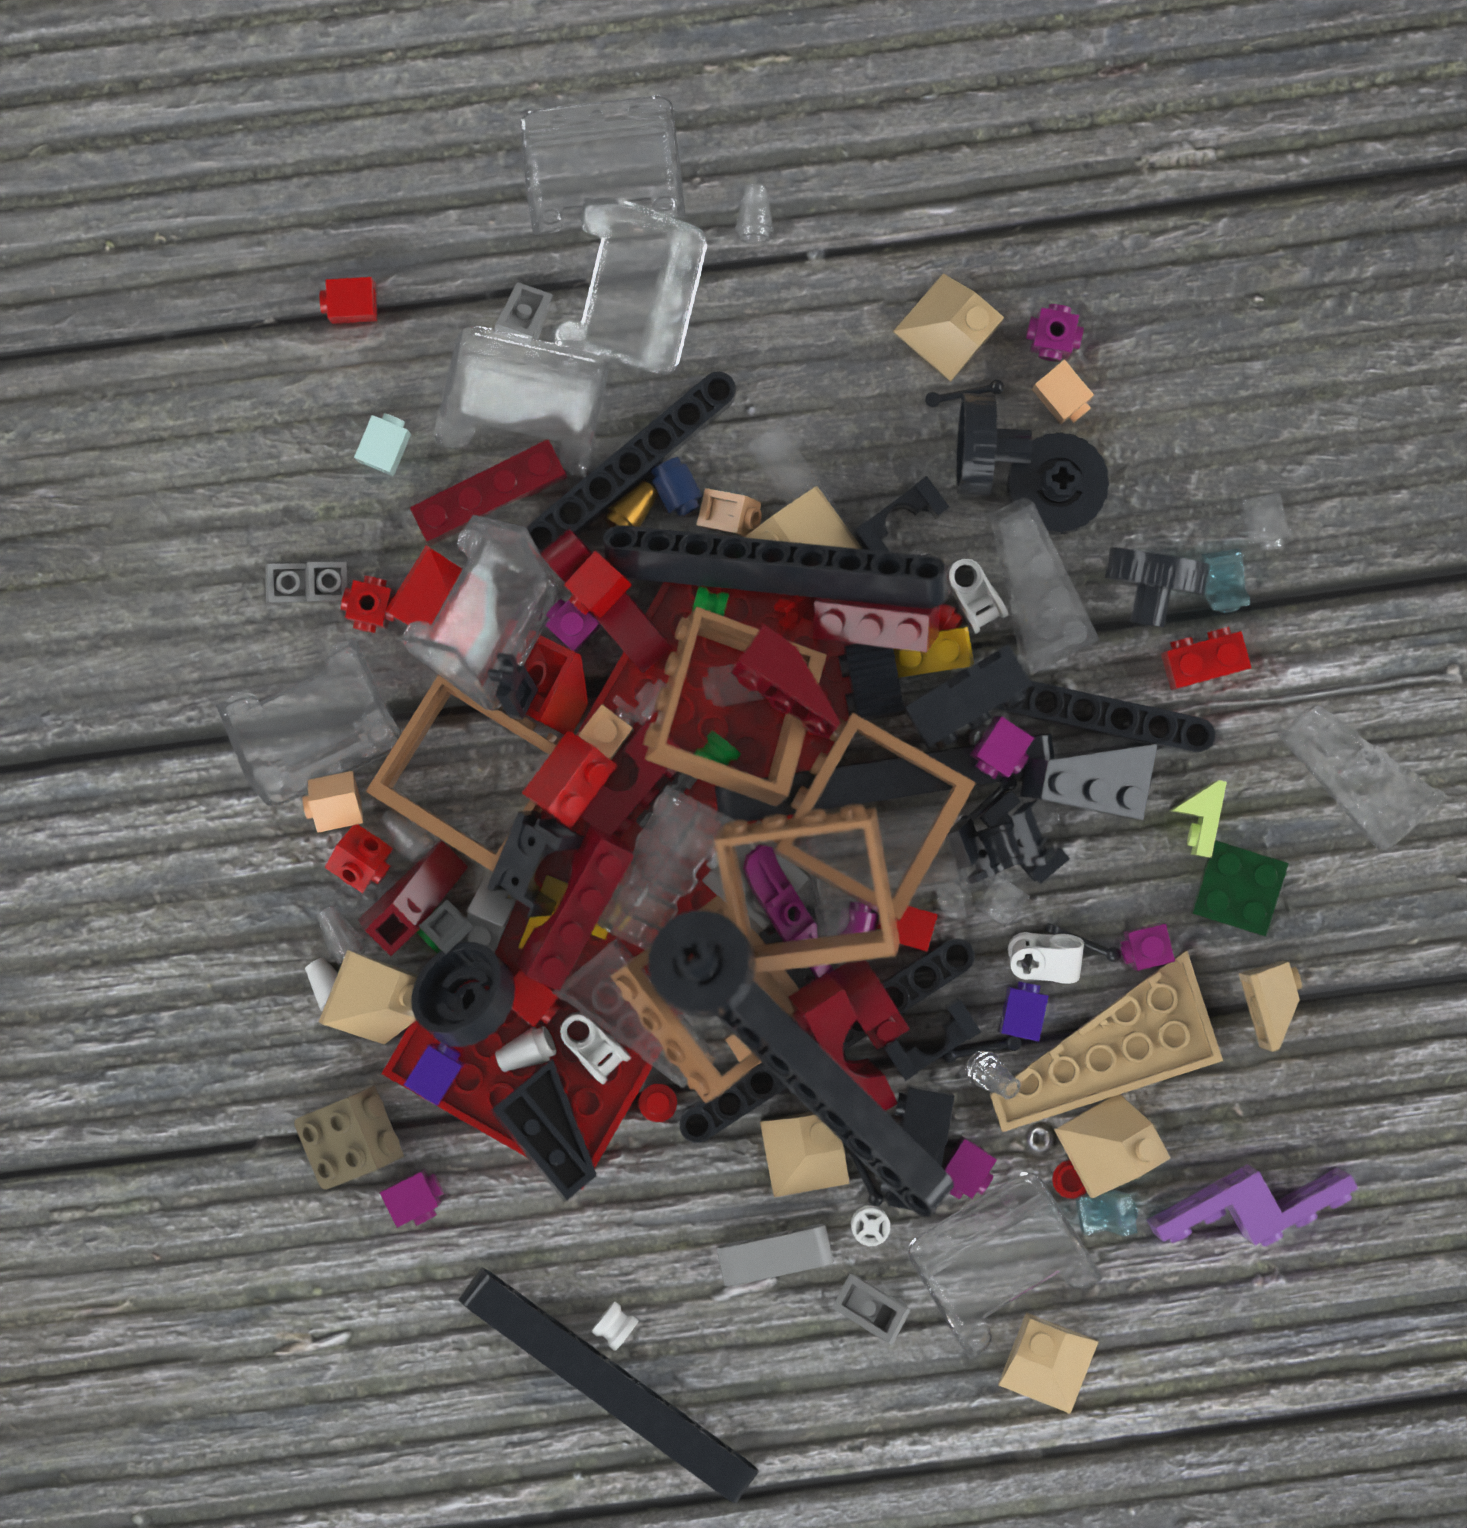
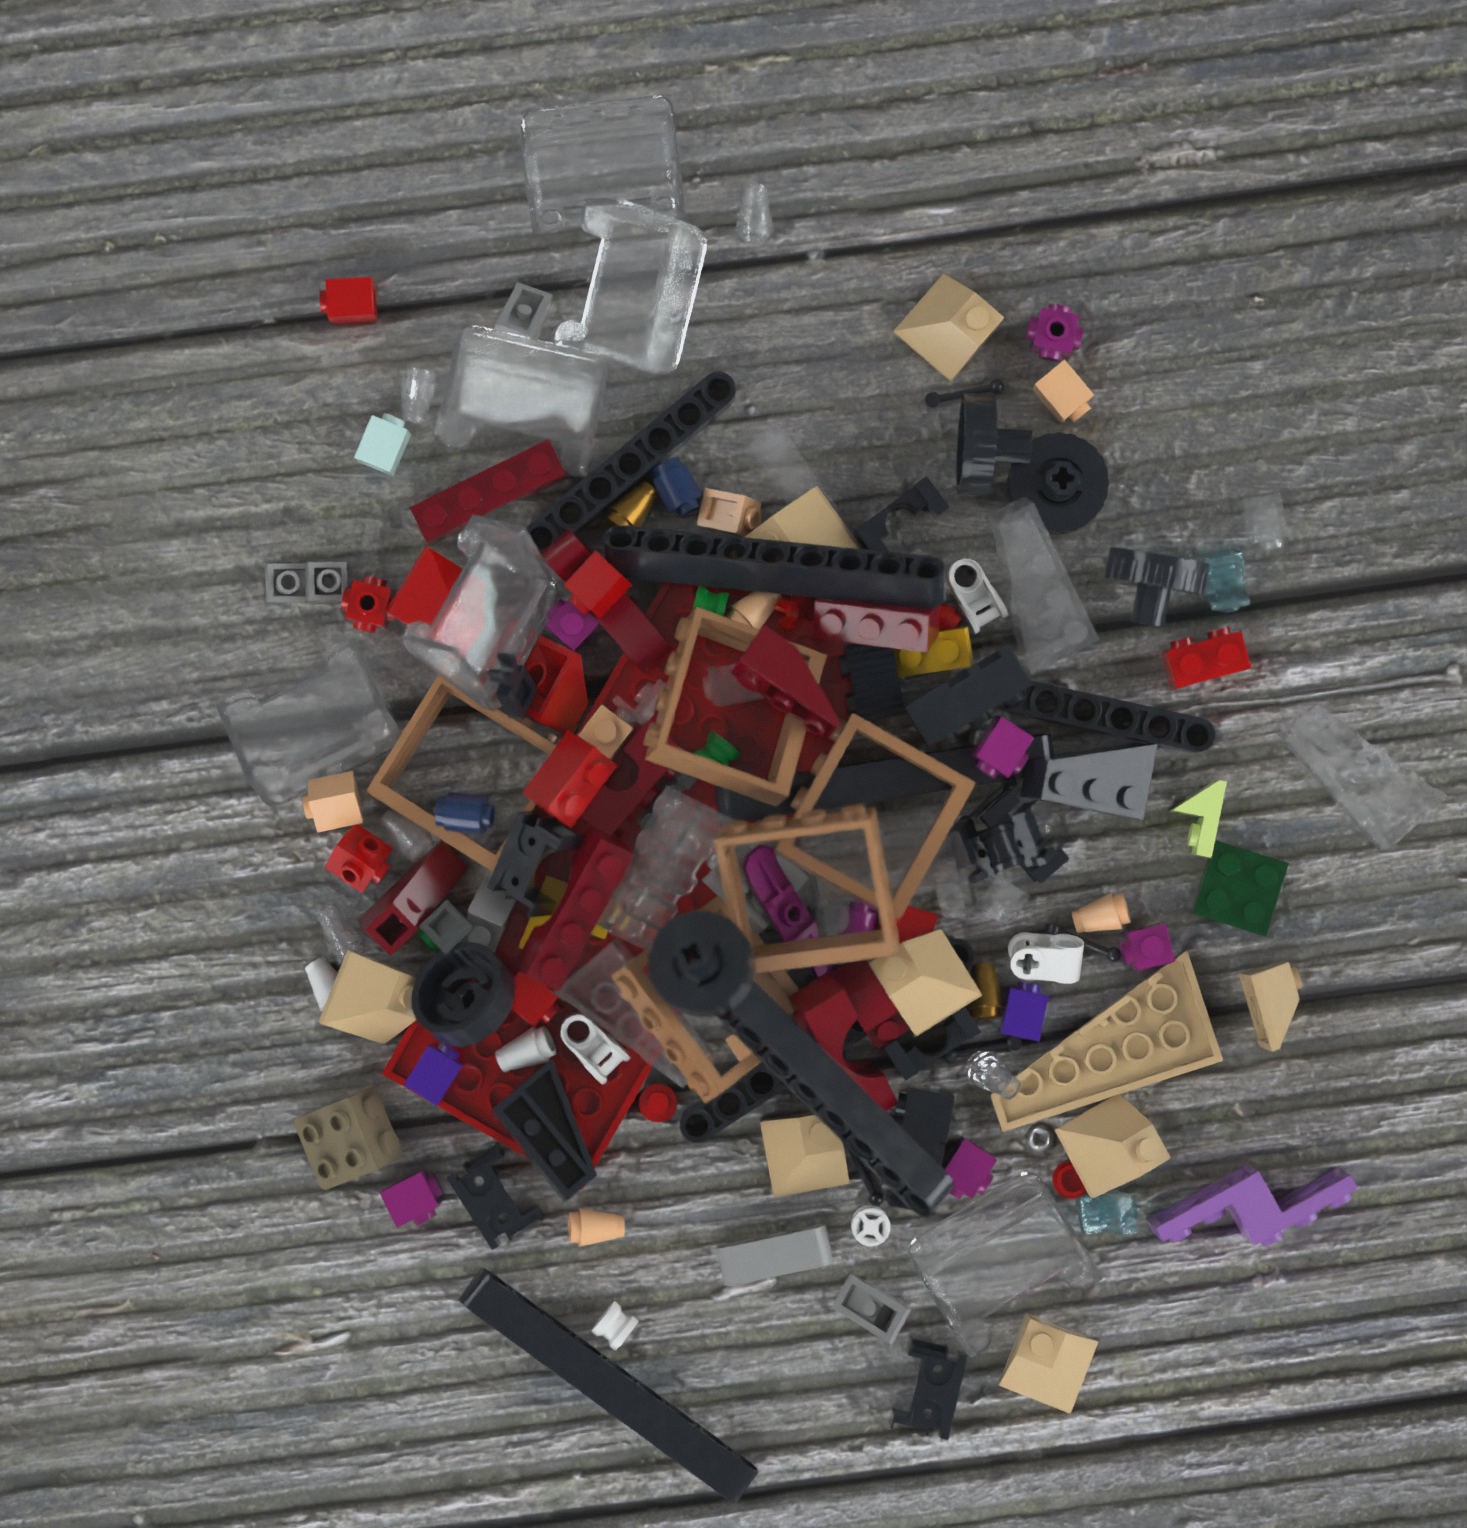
none -> clear cone [401,366,439,424]
none -> dark blue brick [435,792,495,835]
none -> black piece [447,1142,545,1250]
none -> light nougat cone [568,1208,625,1247]
none -> light nougat cone [725,591,782,630]
none -> tan slope [869,929,982,1036]
none -> black piece [889,1335,968,1440]
none -> pearl gold cone [967,963,1005,1020]
none -> light nougat cone [1071,892,1131,933]

